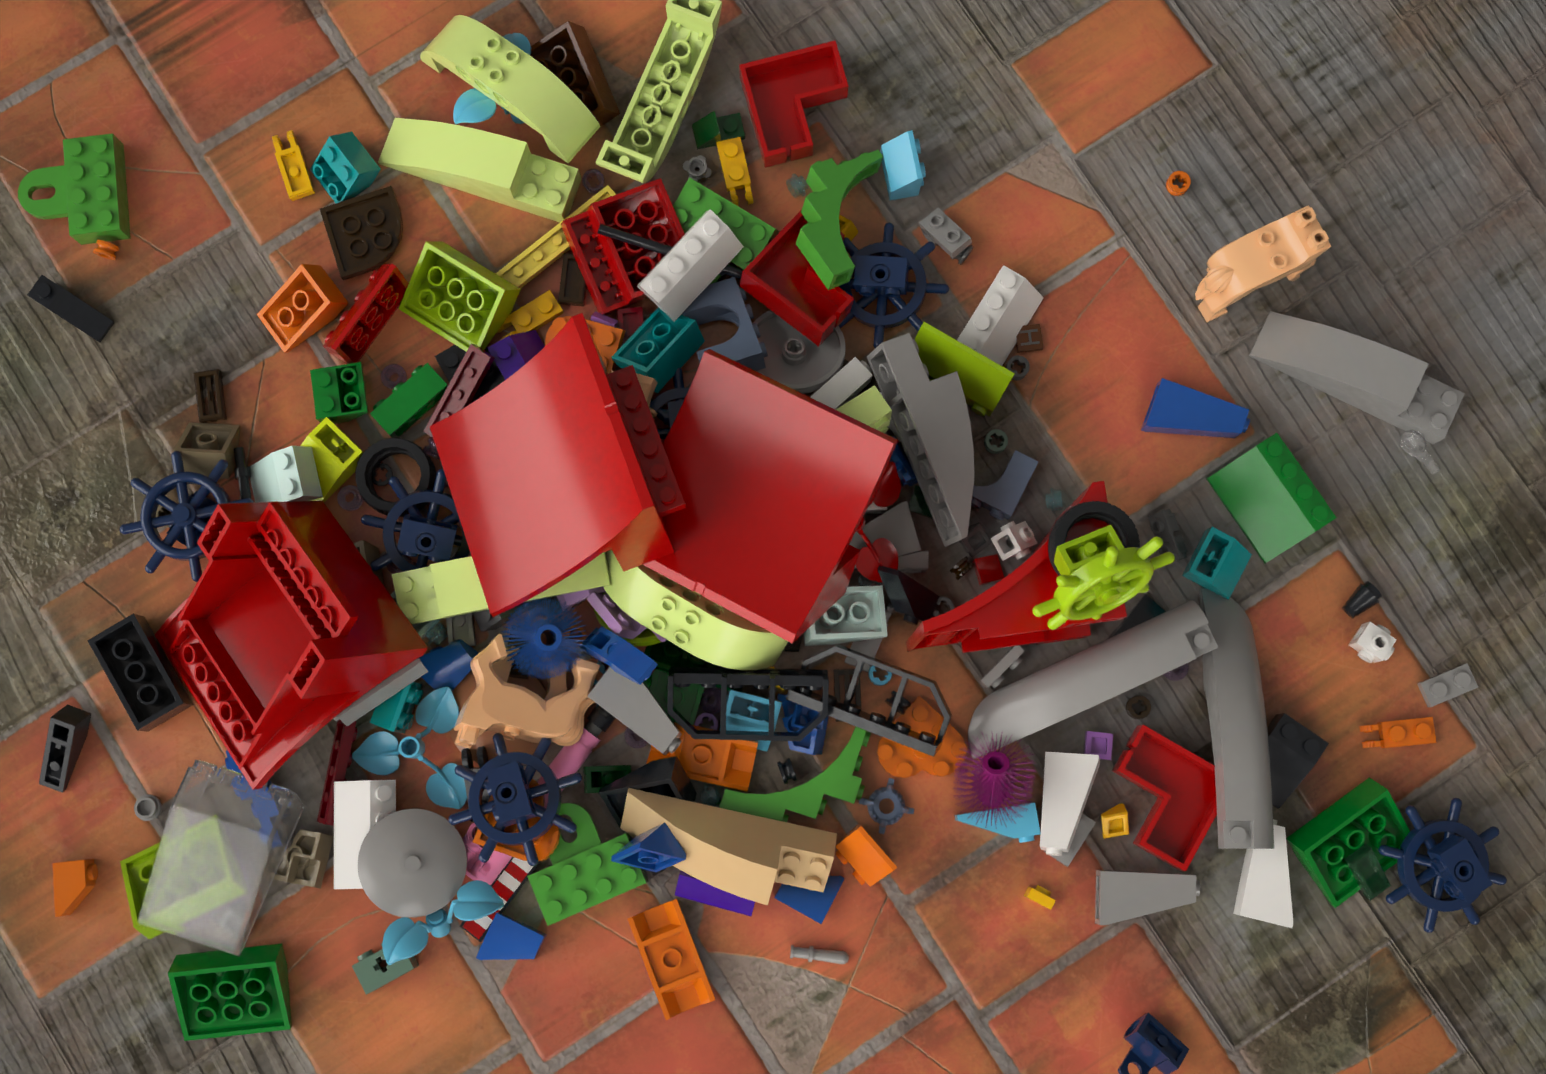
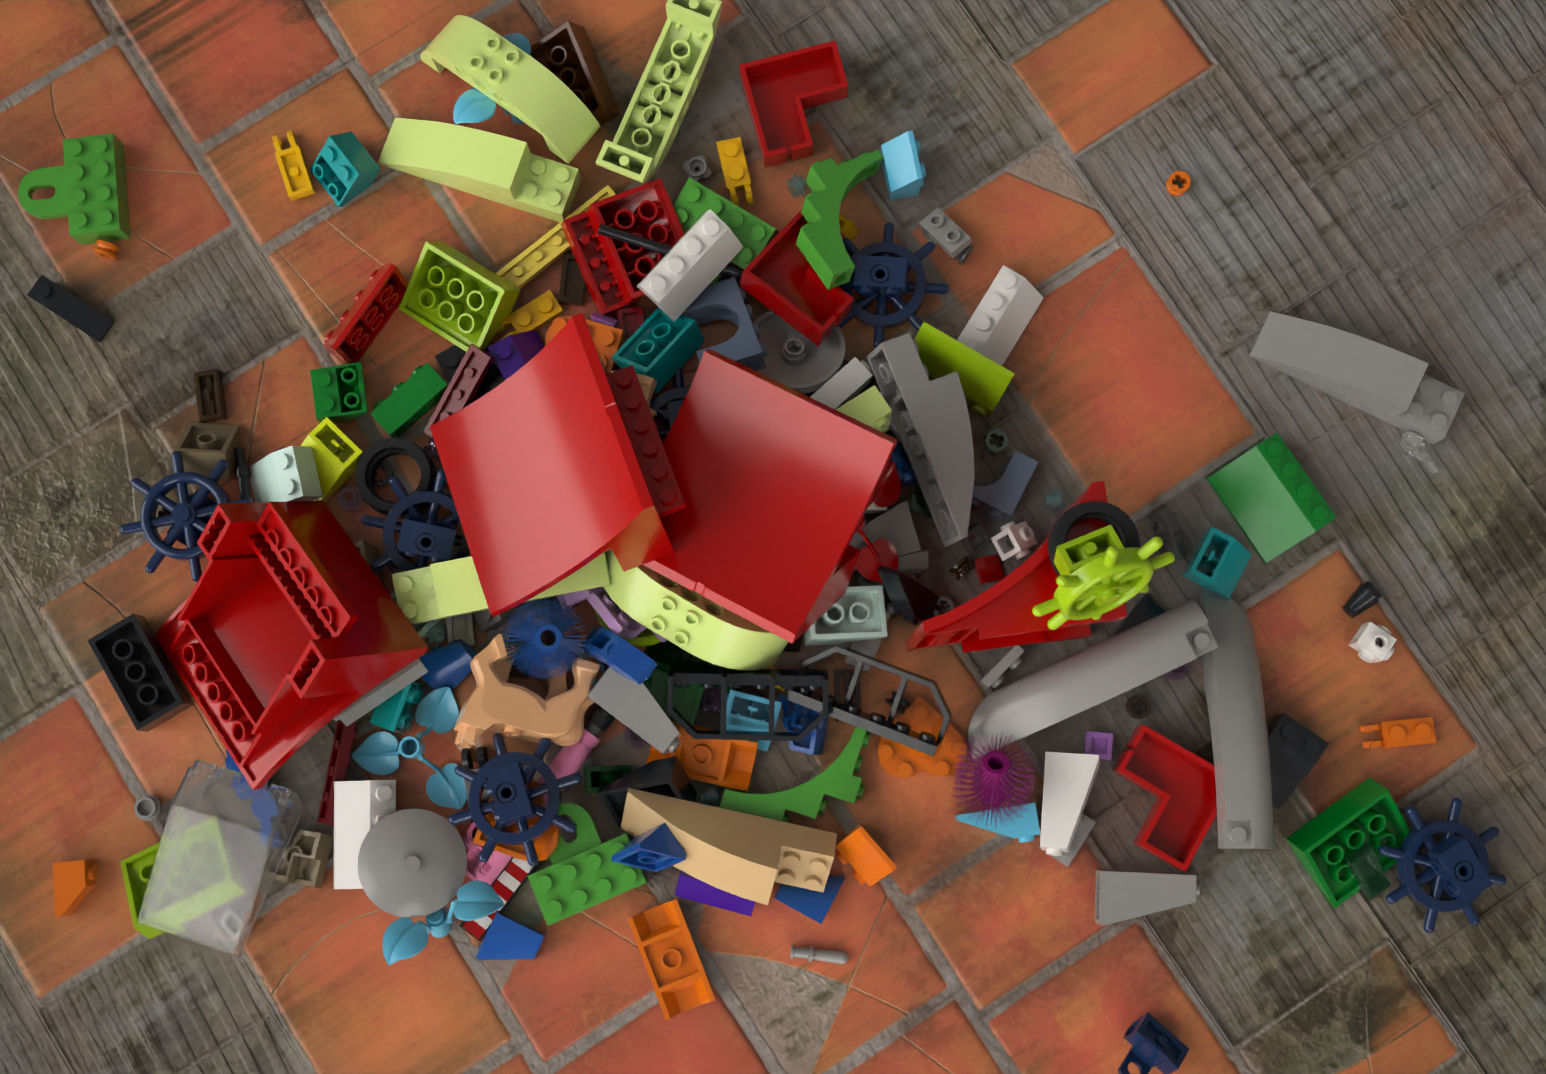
black slope [39,704,91,793] -> none
green slope [168,943,292,1041] -> none
orange slope [257,264,349,353] -> none
dark brown plate [320,186,403,280] -> none
sand green brick [352,944,419,995] -> none
plate [381,364,407,389] -> none
bush [582,169,605,194] -> none
dark green slope [692,111,745,150] -> none
medium lavender bush [695,713,718,730] -> none
black bush [777,758,797,784] -> none
sand blue piece [859,778,914,834] -> none
medium azure bush [868,666,892,686] -> none
dark grey bush [1006,356,1030,381] -> none
reddish brown tile [1016,324,1043,353] -> none
yellow plate [1024,885,1056,910] -> none
yellow slope [1101,803,1129,838] -> none
blue slope [1141,378,1250,438] -> none
light nougat piece [1195,205,1331,323] -> none
white slope [1233,819,1293,928] -> none
light grey plate [1417,663,1478,707] -> none

